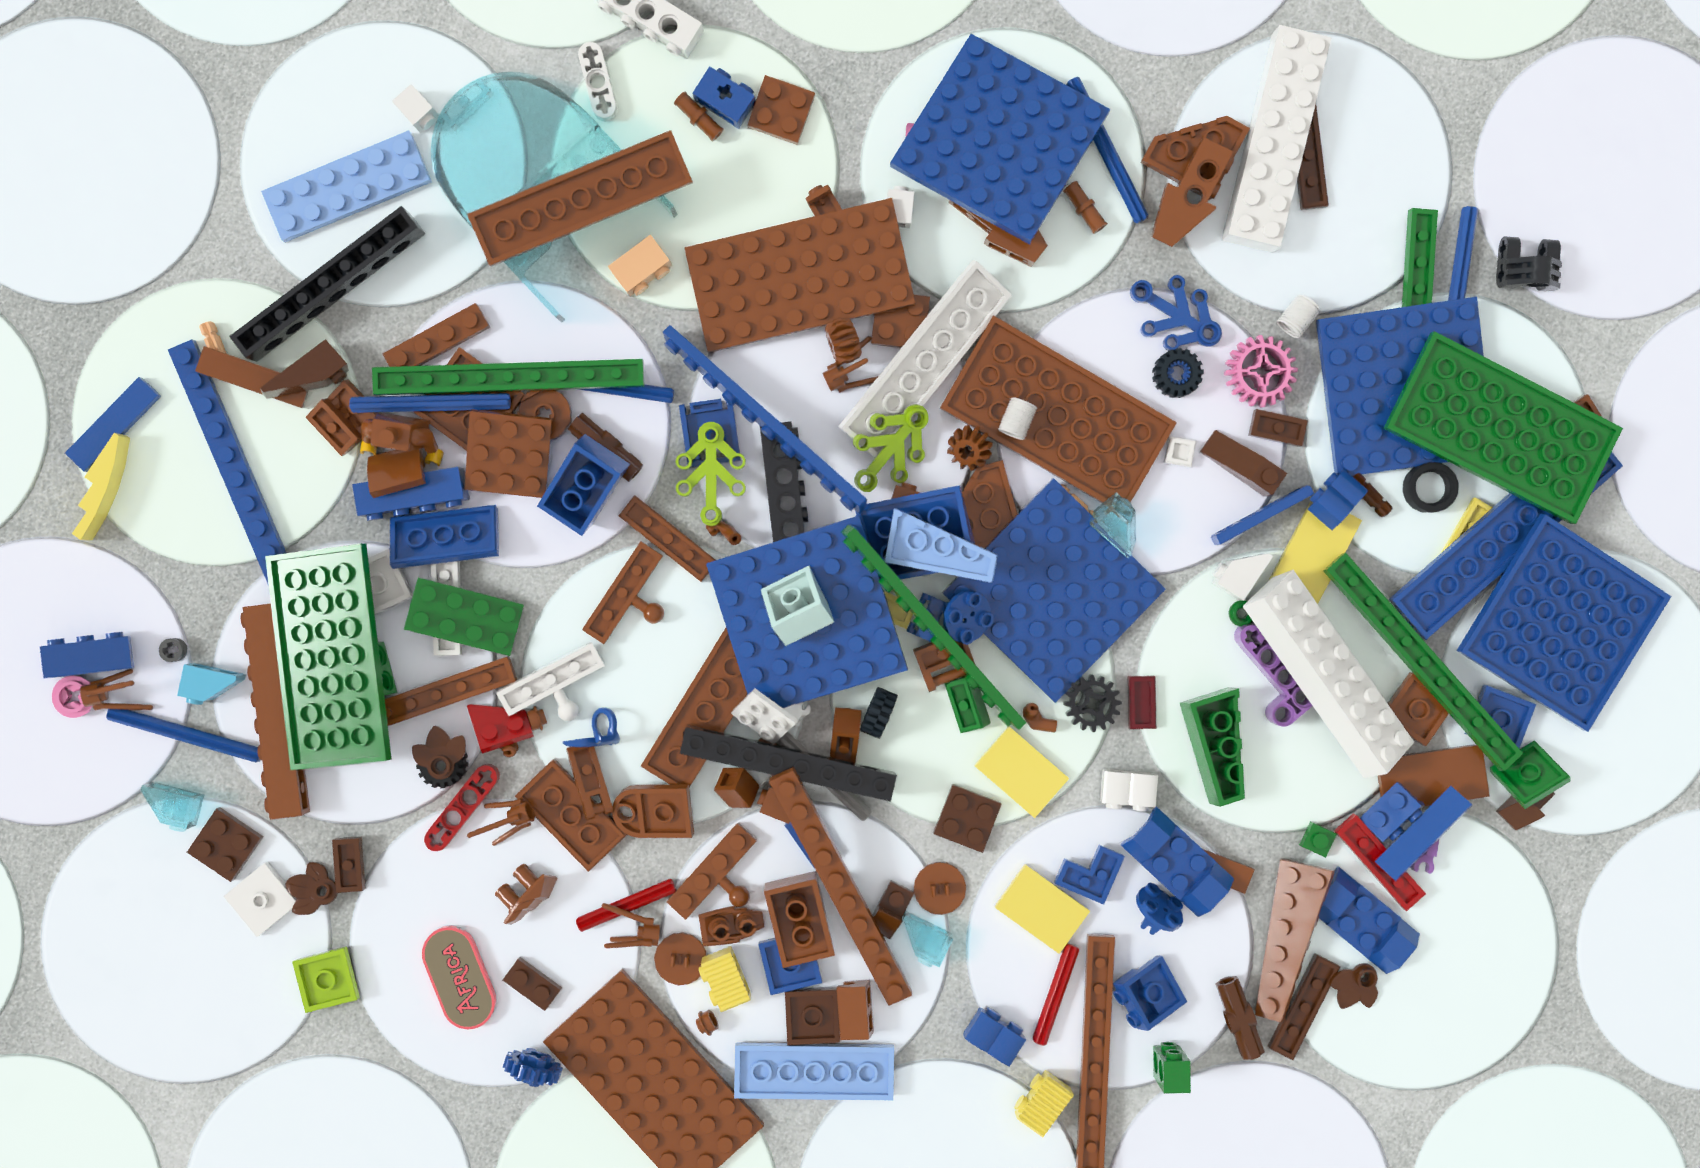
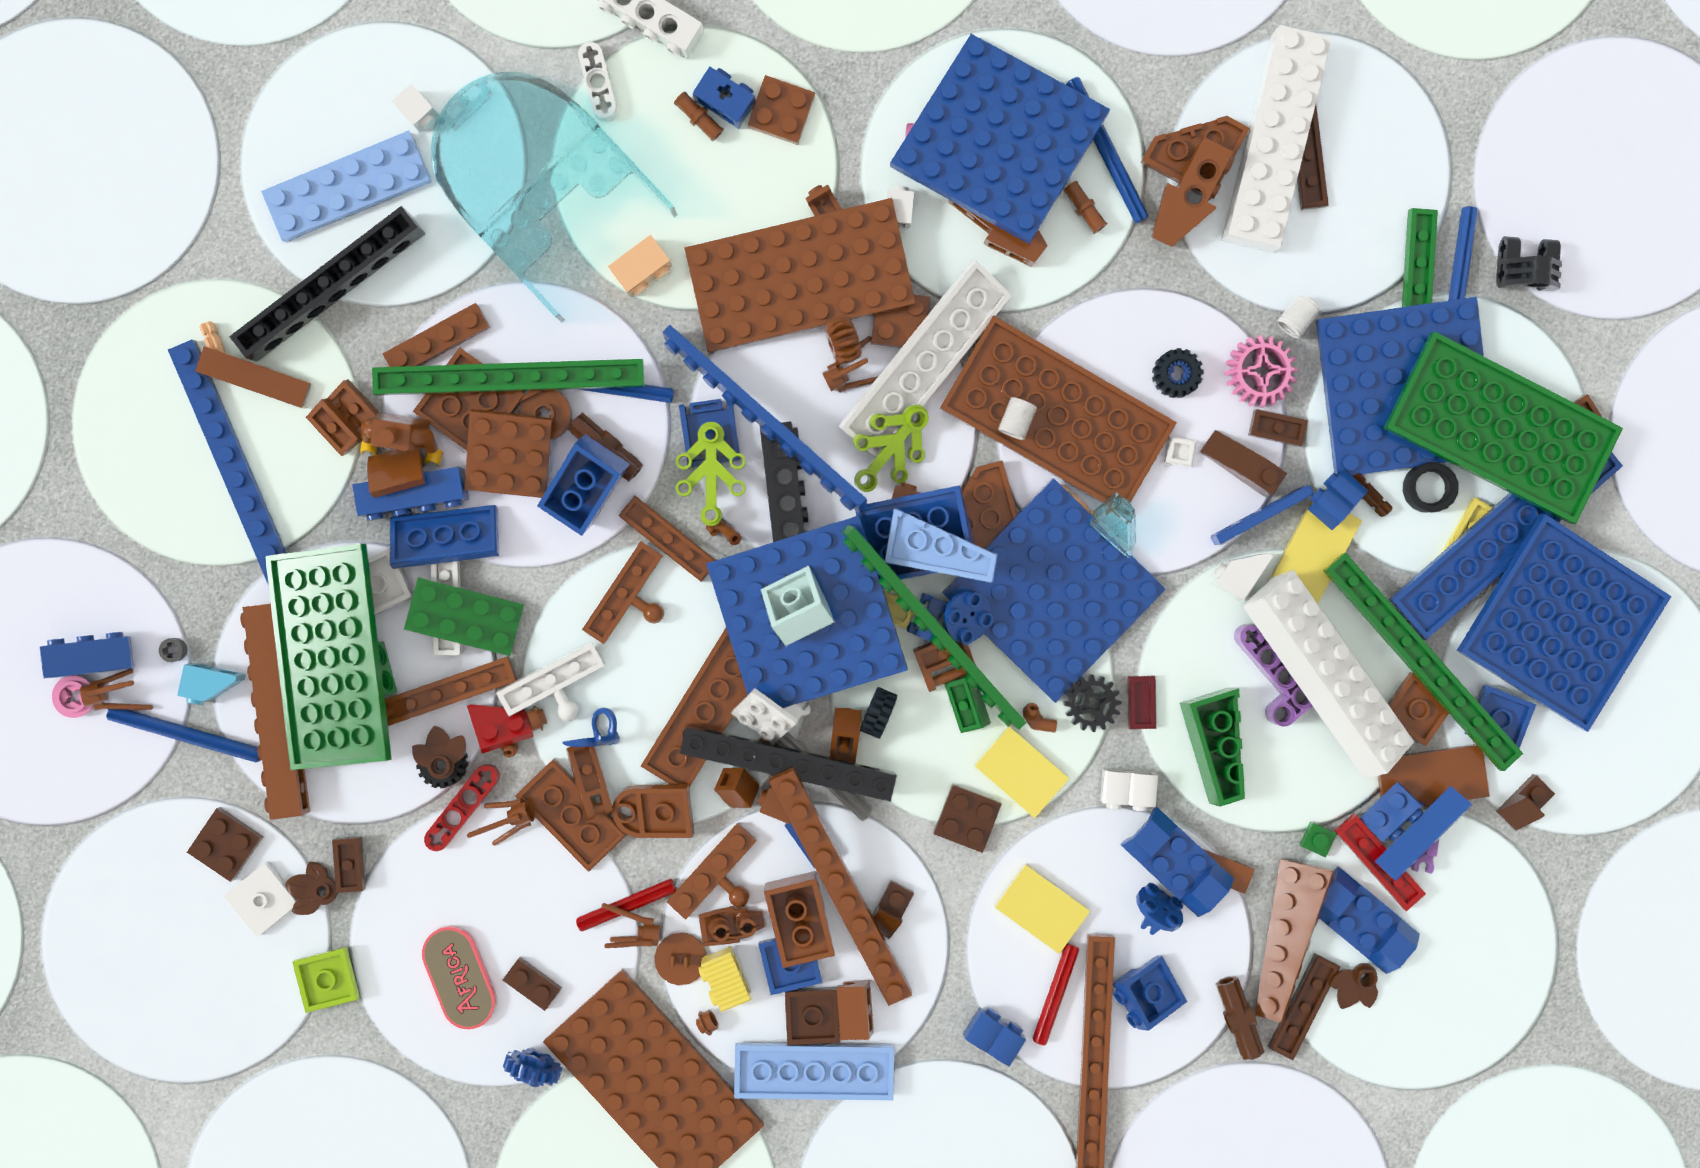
blue tile [65,377,161,472] -> none
light yellow slope [72,433,130,540] -> none
clear light blue slope [141,782,204,832] -> none
reddish brown slope [260,339,349,399] -> none
blue axle [349,393,511,413] -> none
dark orange plate [467,130,693,267] -> none
dark orange connector [495,864,558,925] -> none
clear light blue slope [902,911,953,967] -> none
dark orange piece [914,862,966,915] -> none
dark orange gear [947,424,993,471] -> none
light yellow brick [1014,1070,1074,1138] -> none
blue plate [1054,844,1125,905] -> none
blue plant [1130,275,1222,351] -> none
green brick [1153,1042,1191,1094] -> none
green plate [1228,600,1253,627] -> none
green tile [1490,740,1571,809] -> none

